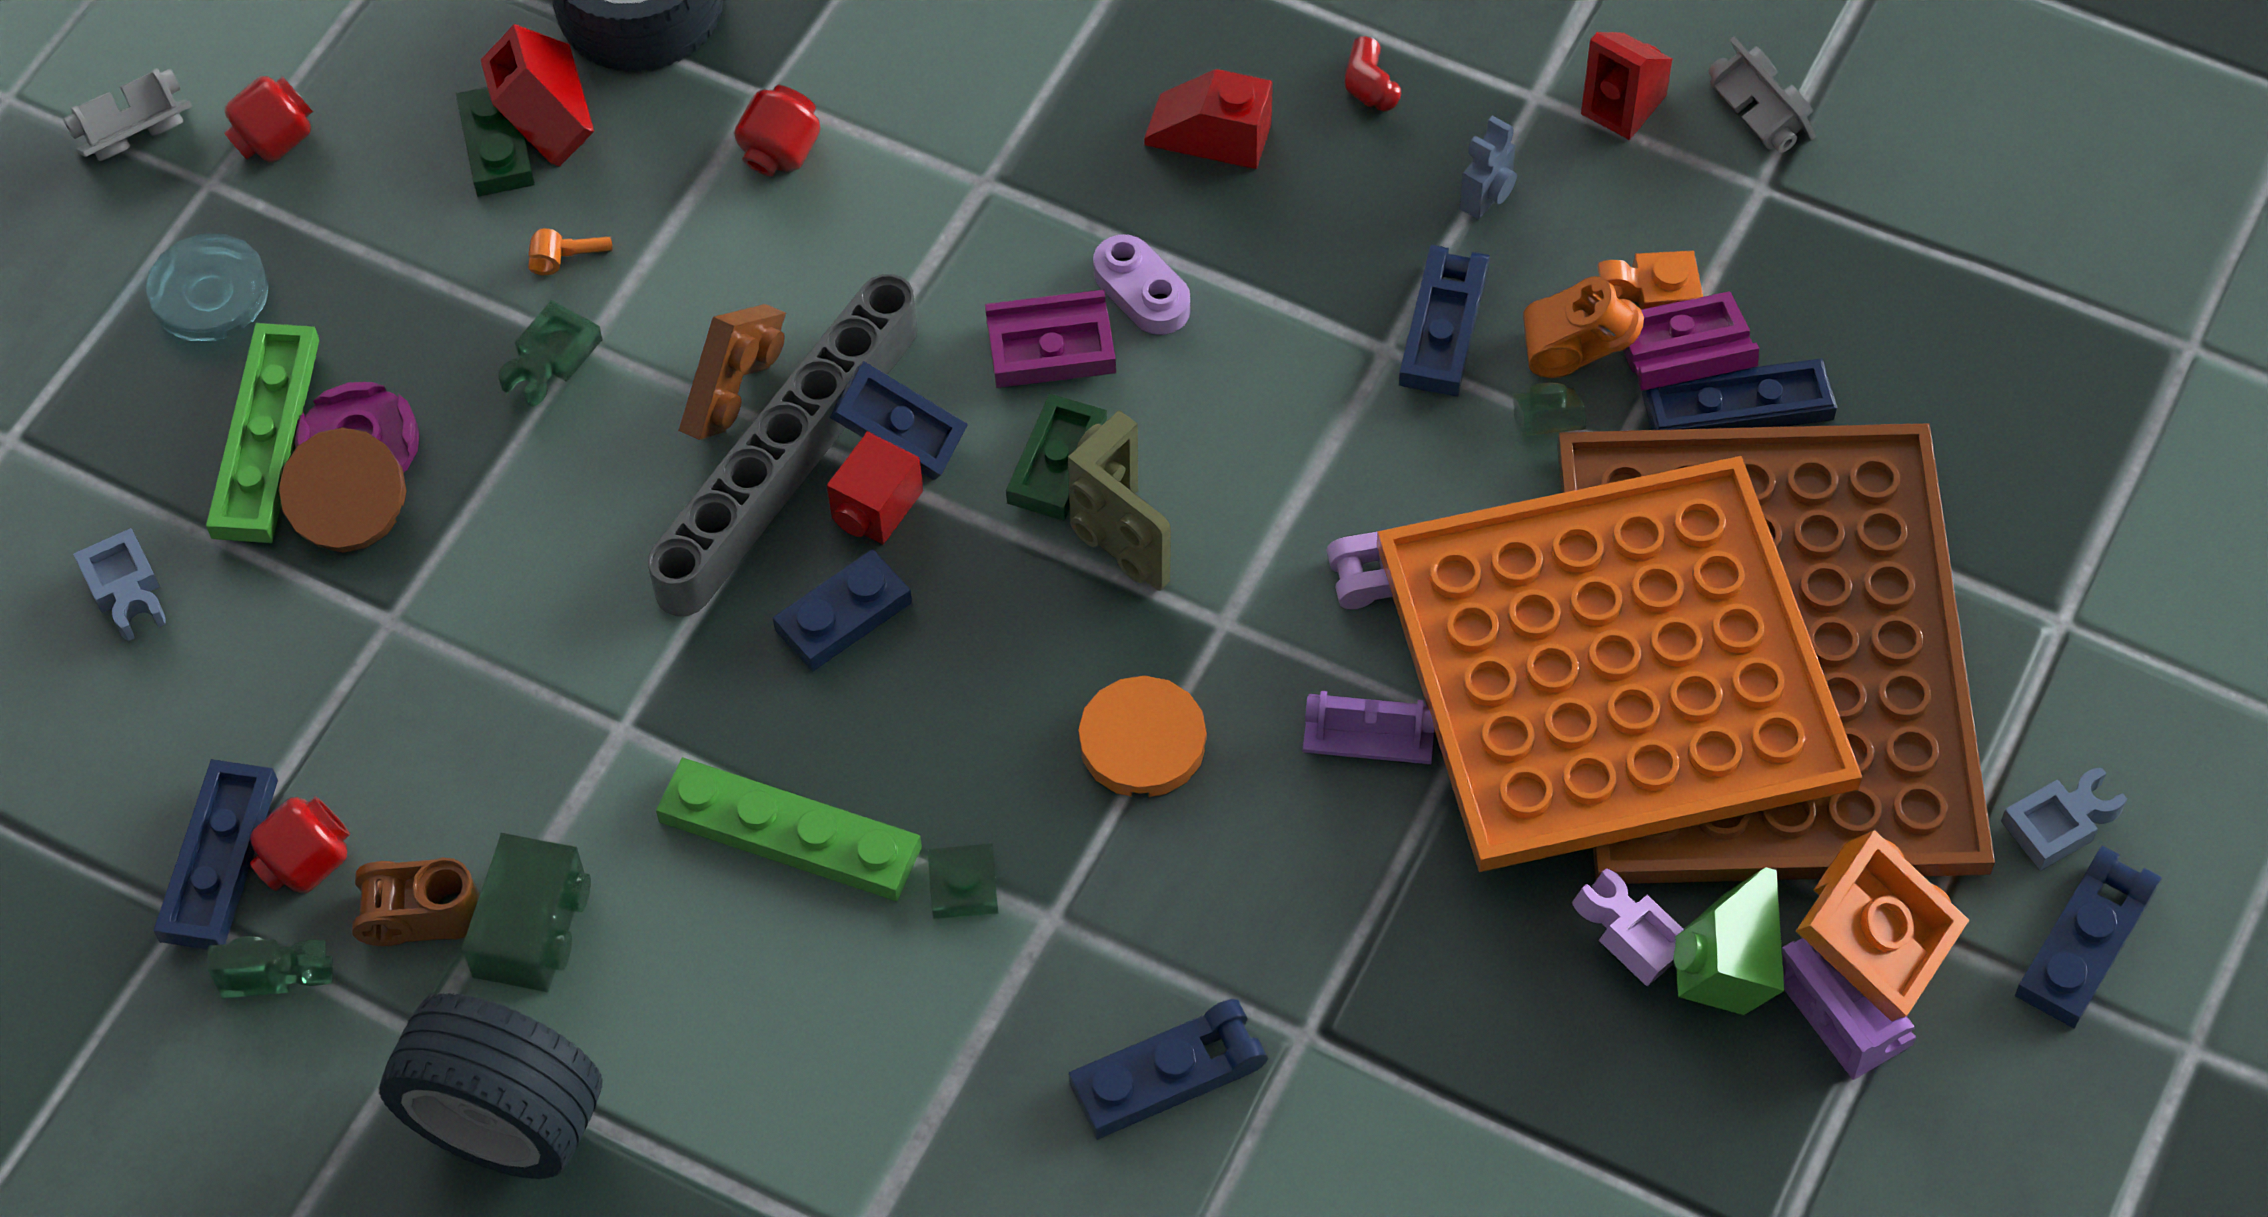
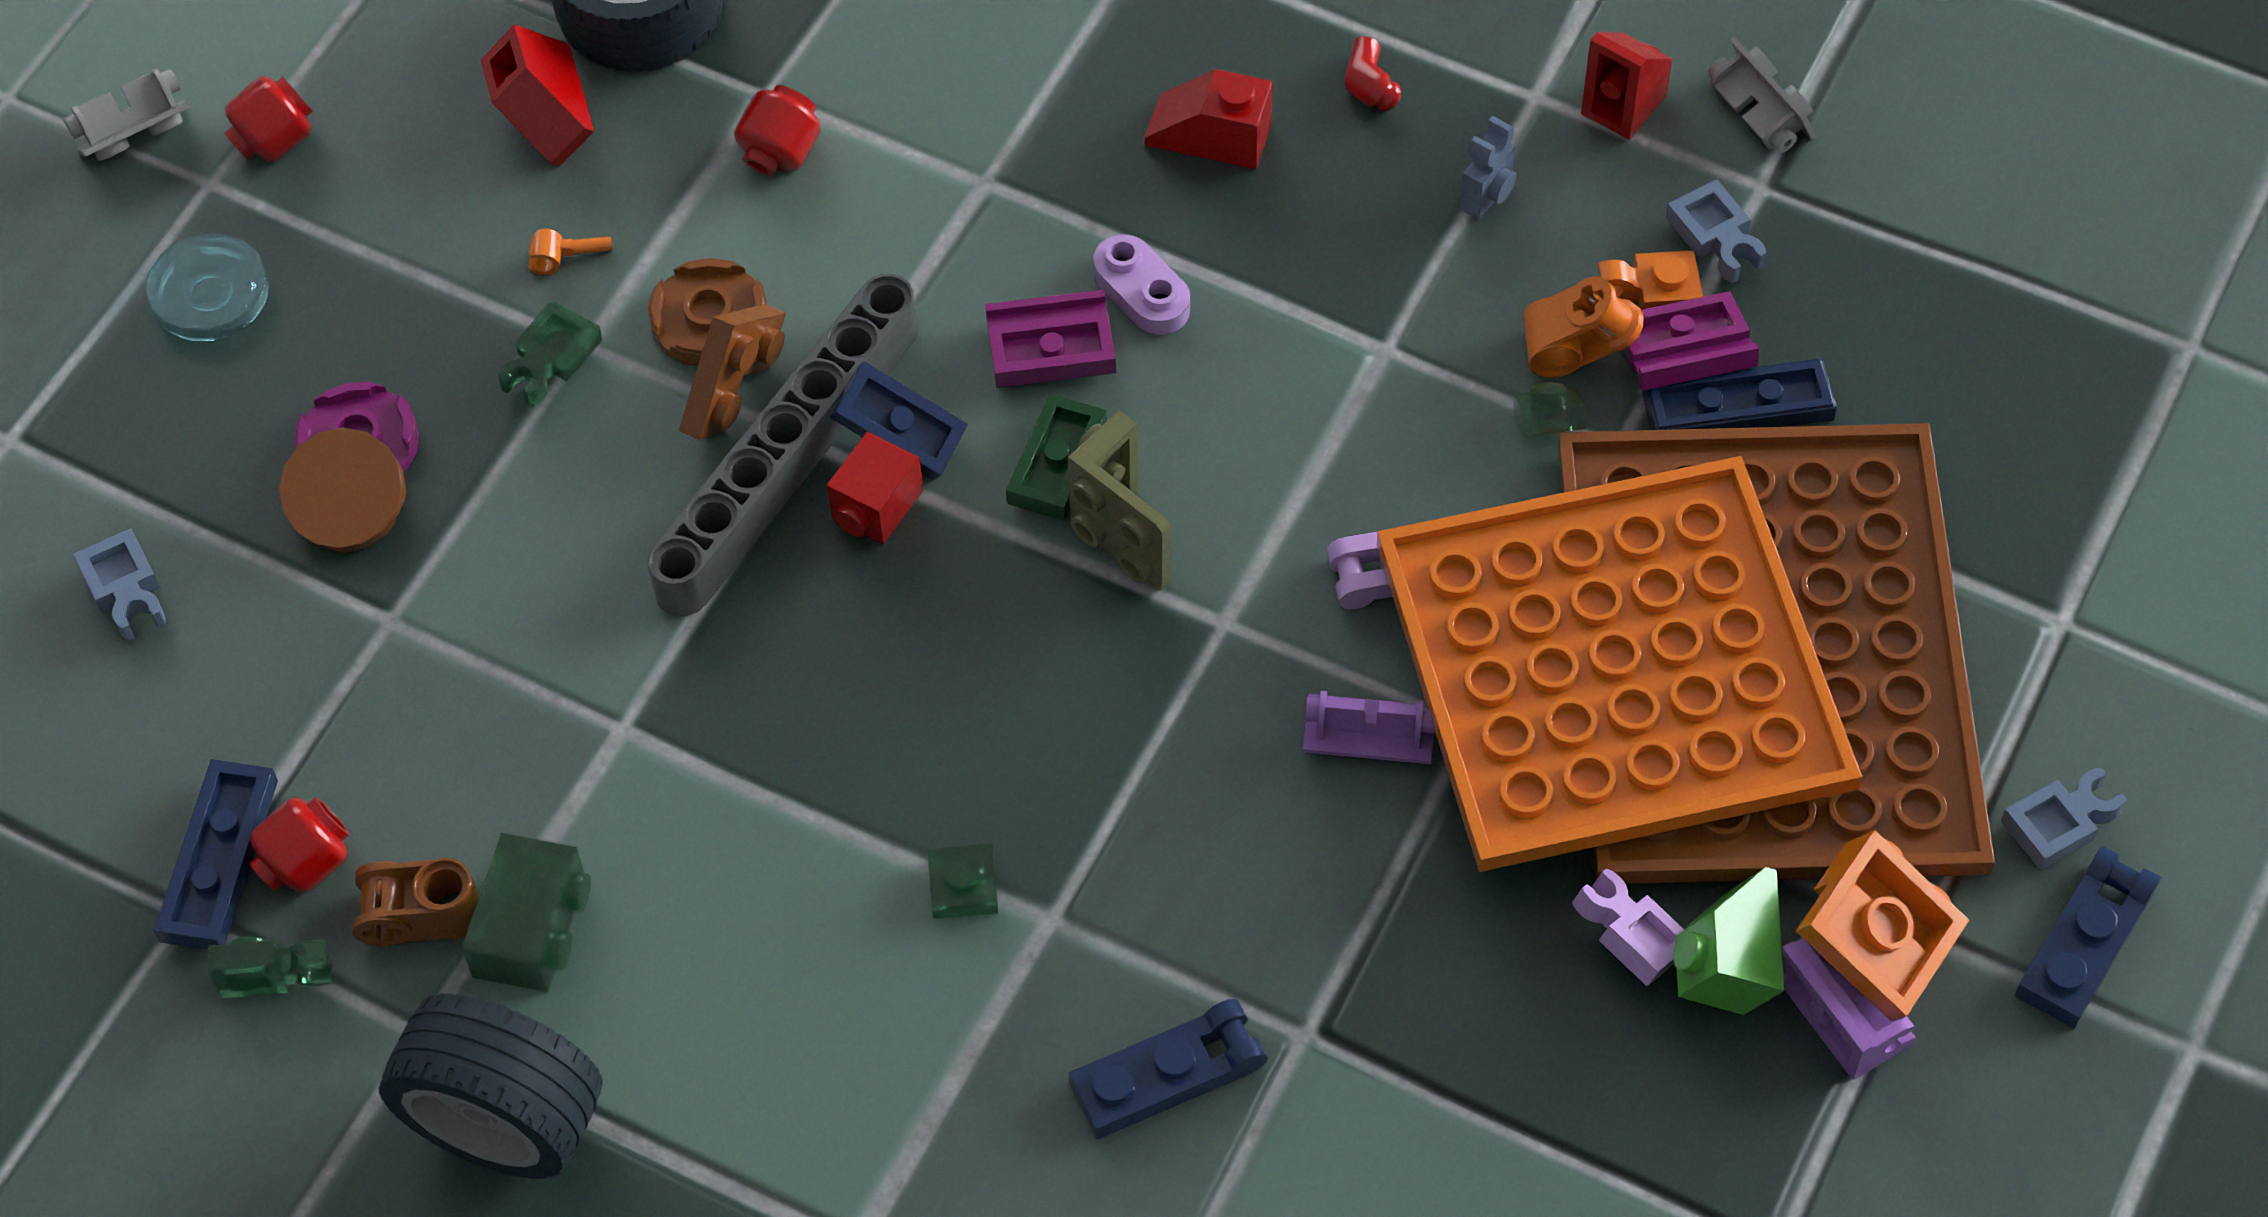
bright green plate [206,323,320,543] -> none
dark green plate [456,87,535,197] -> none
bright green plate [656,757,922,902] -> none
dark blue plate [772,549,912,672] -> none
orange tile [1078,676,1207,797] -> none
dark blue plate [1399,245,1490,397] -> none
none -> dark orange tile [648,258,767,366]
none -> sand blue plate [1665,179,1766,283]

